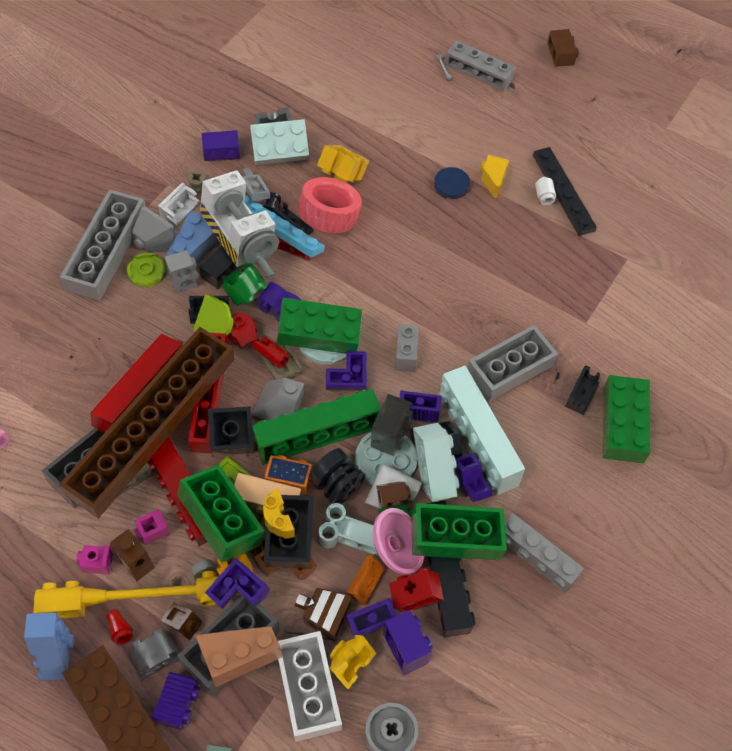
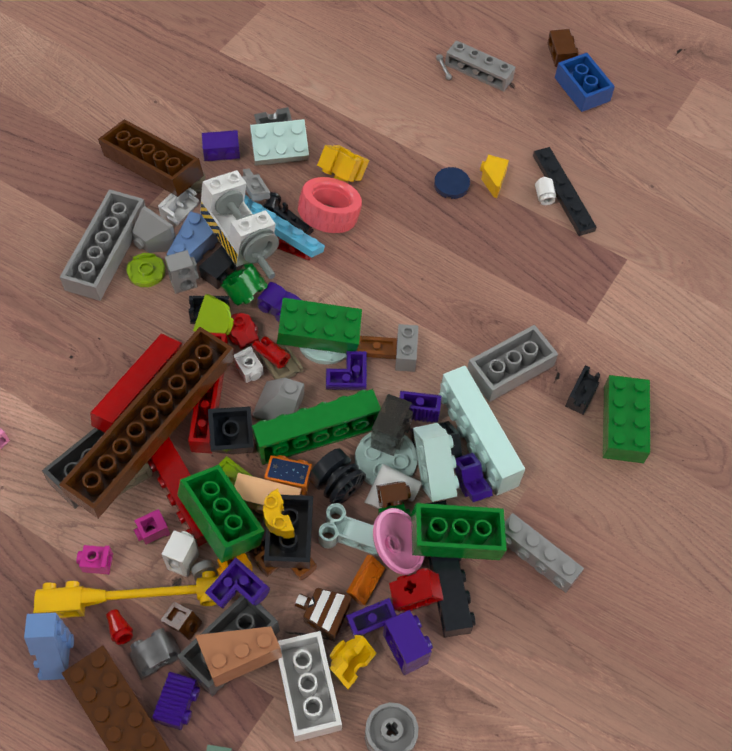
reddish brown torso [110,529,155,581] -> none
none -> reddish brown brick [98,119,204,197]
none -> white brick [162,530,199,577]
none -> white brick [234,346,264,383]
none -> dark orange plate [357,336,397,359]
none -> blue brick [555,53,615,112]

